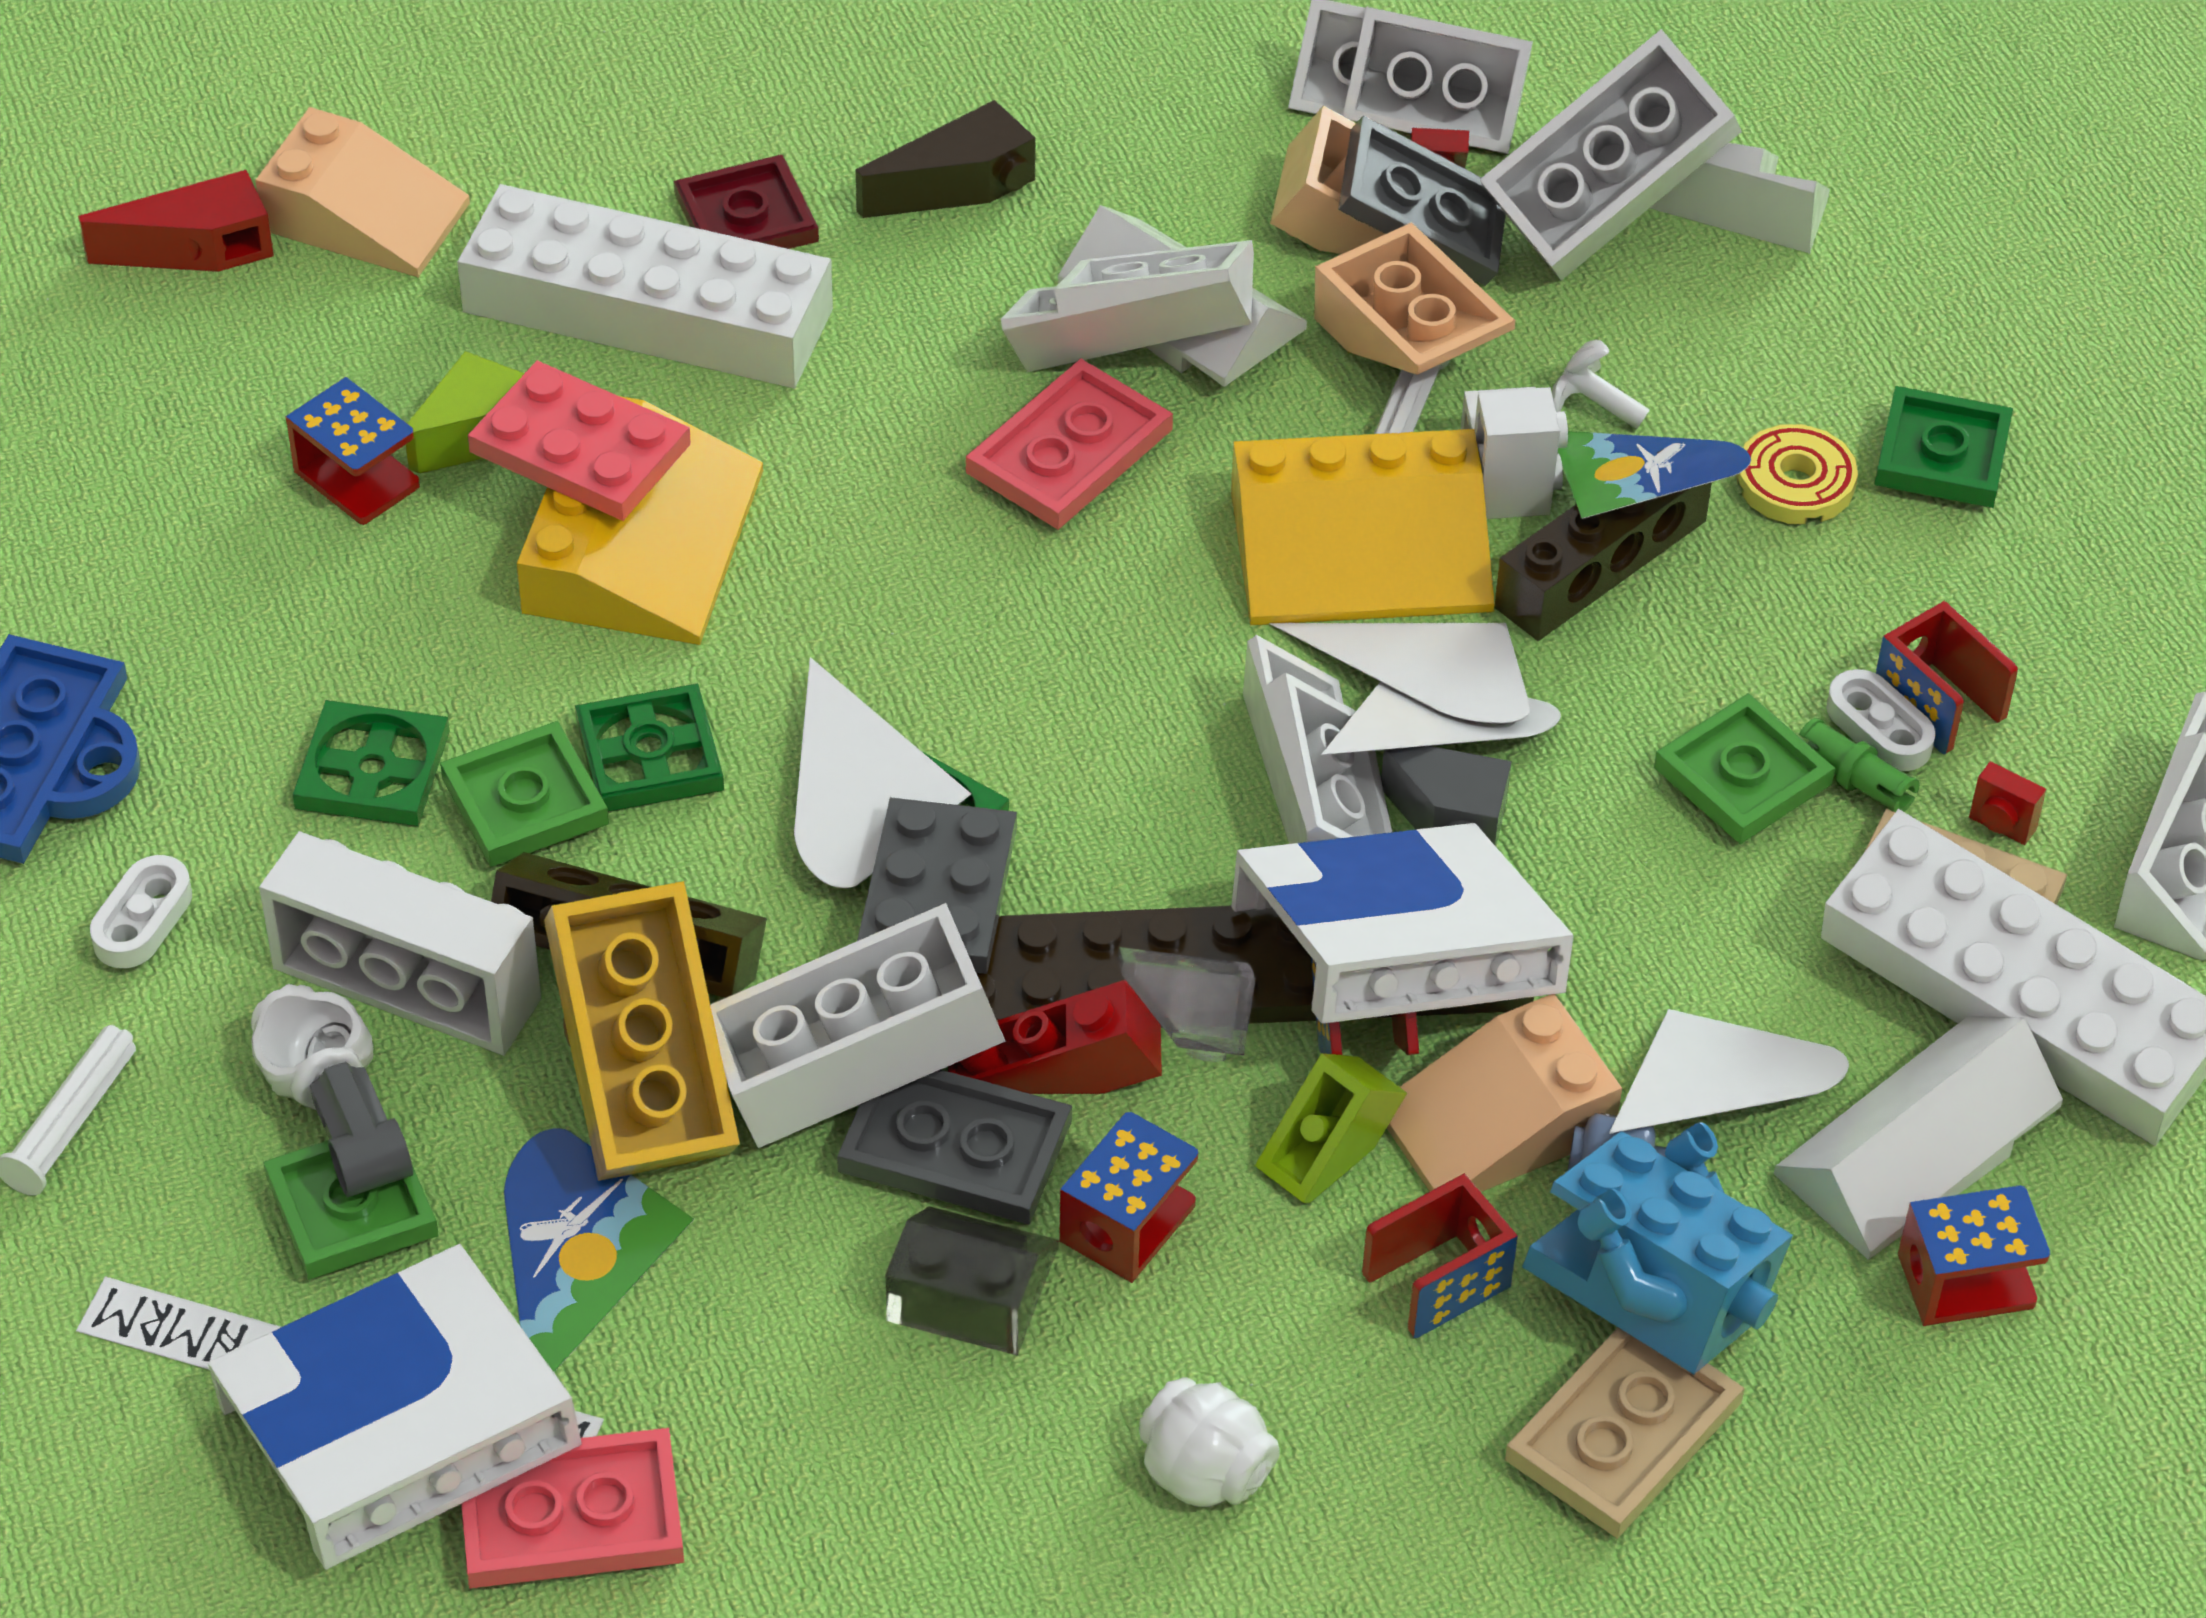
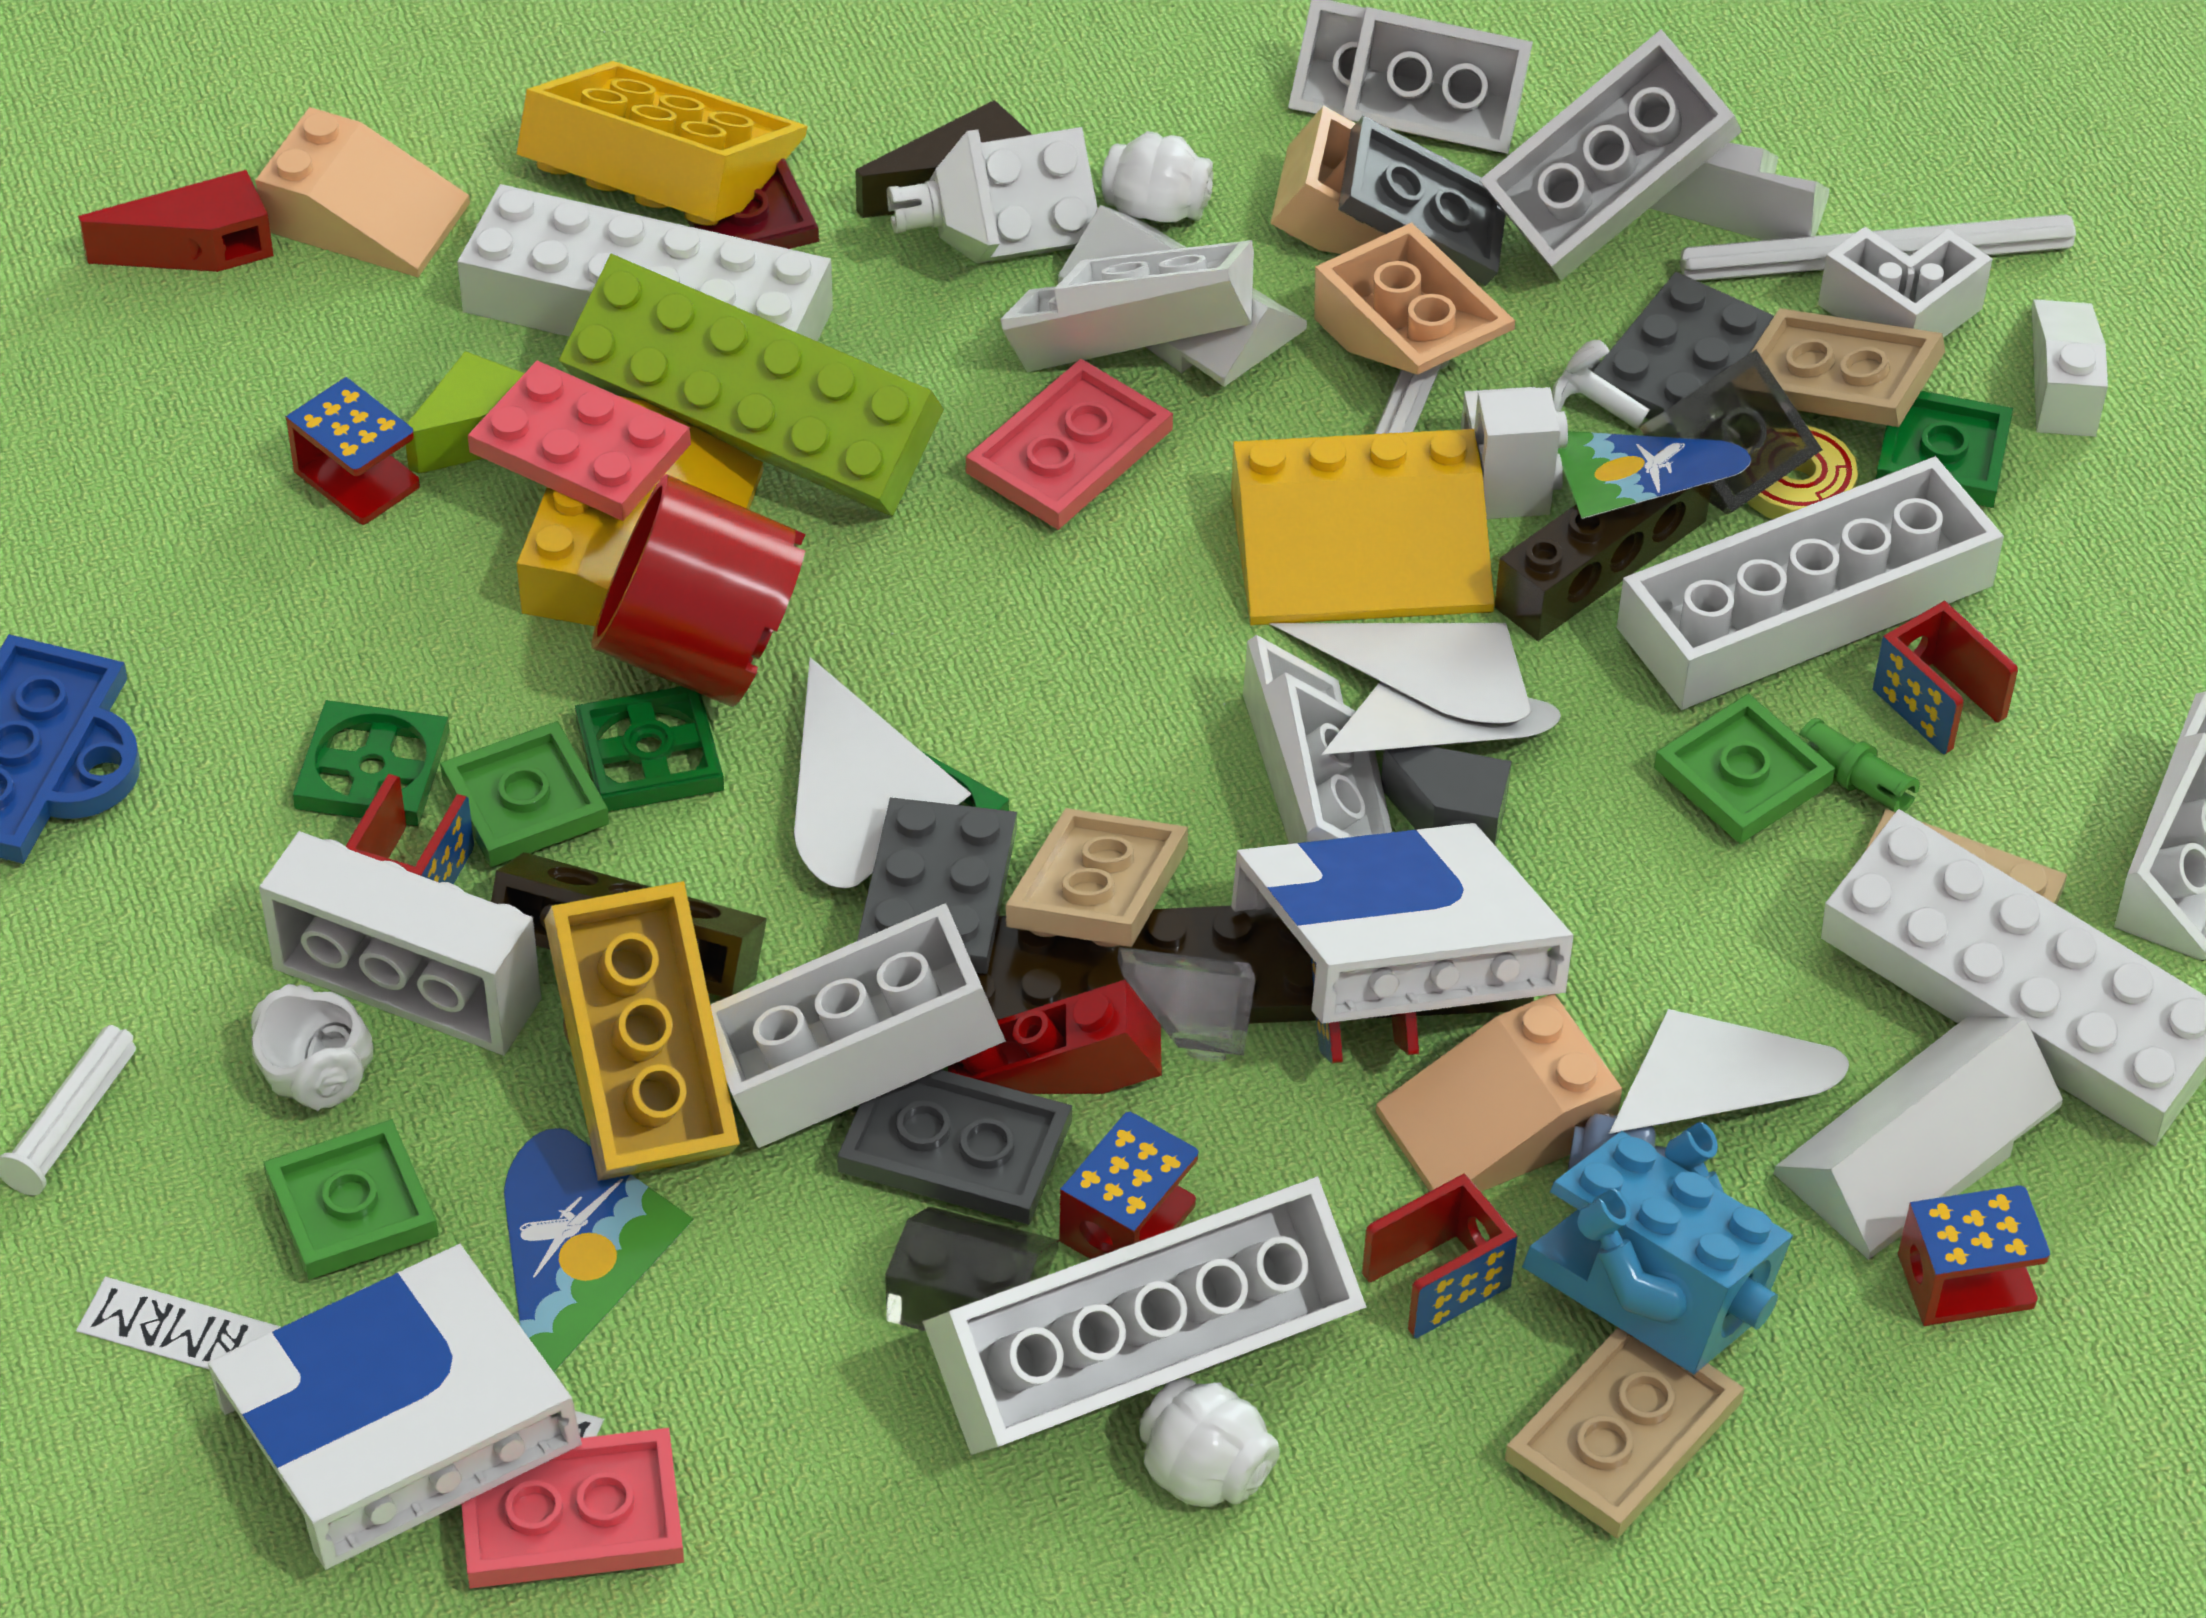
white plate [90,855,192,968] -> none
dark grey piece [310,1062,413,1198] -> none
lime slope [1254,1053,1407,1203] -> none
red plate [1410,128,1469,168] -> none
white plate [1827,669,1935,771] -> none
red plate [1969,761,2047,845] -> none
none -> red piece [346,774,474,884]
none -> yellow slope [516,61,807,225]
none -> lime brick [558,254,944,517]
none -> red brick [591,474,806,707]
none -> white plate [887,127,1098,264]
none -> white brick [923,1176,1366,1455]
none -> tan plate [1006,808,1188,947]
none -> white hair [1102,131,1213,222]
none -> dark grey plate [1593,272,1774,439]
none -> white brick [1617,456,2004,710]
none -> clear smoke slope [1639,350,1822,515]
none -> white axle [1680,214,2076,281]
none -> tan plate [1732,308,1945,427]
none -> white brick [1818,227,1993,338]
none -> white slope [2032,299,2108,437]

